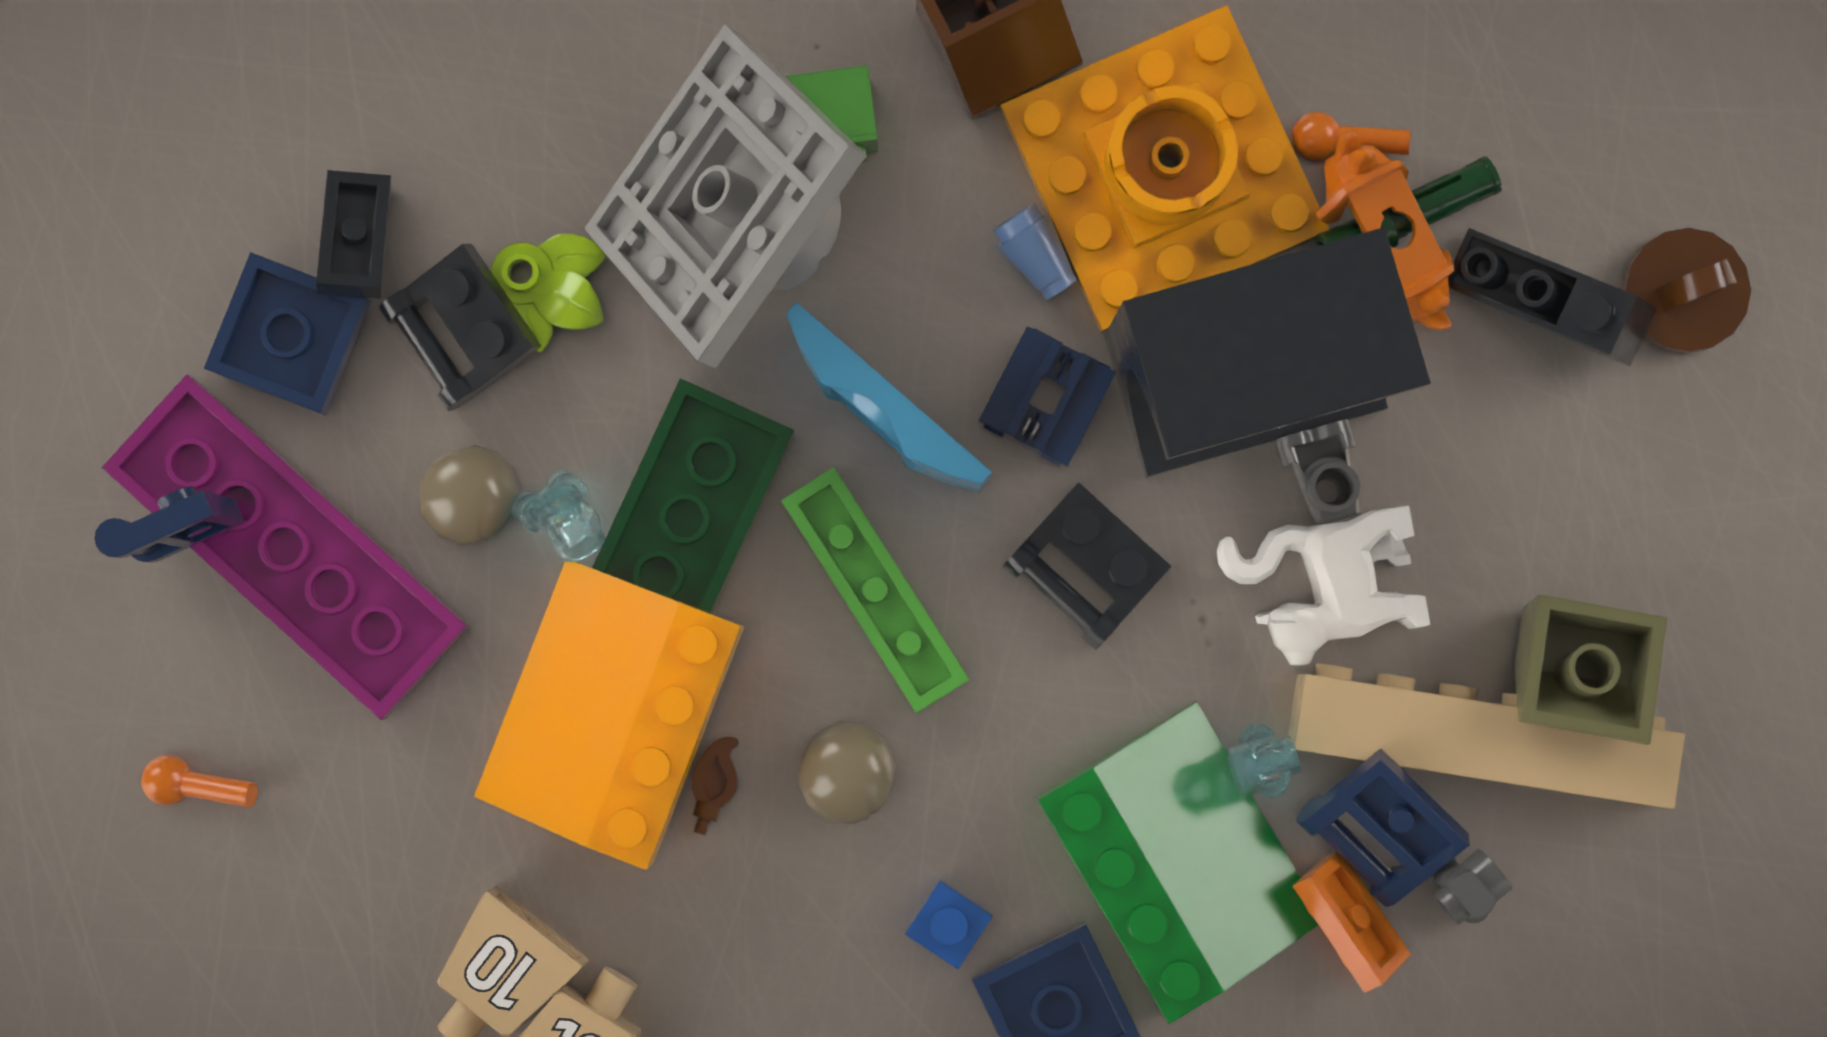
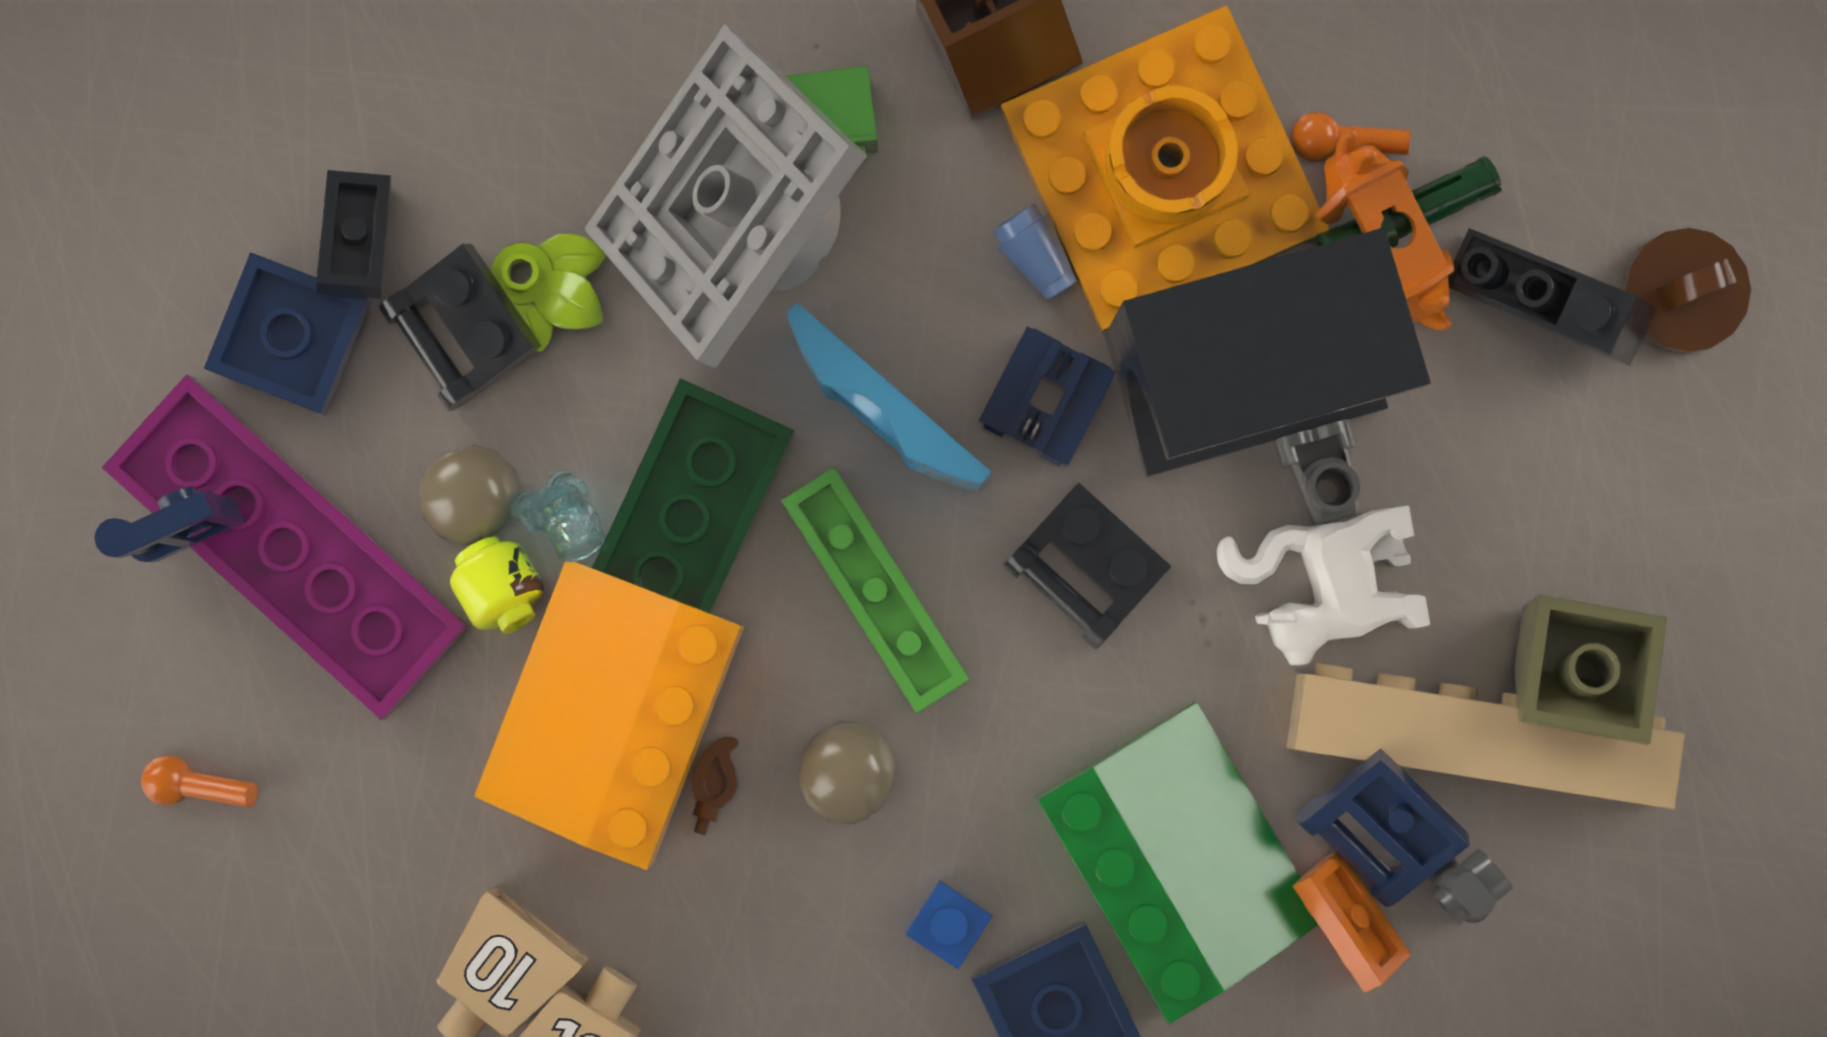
clear light blue plate [1226,724,1301,798] -> none
none -> neon yellow head [450,536,544,634]

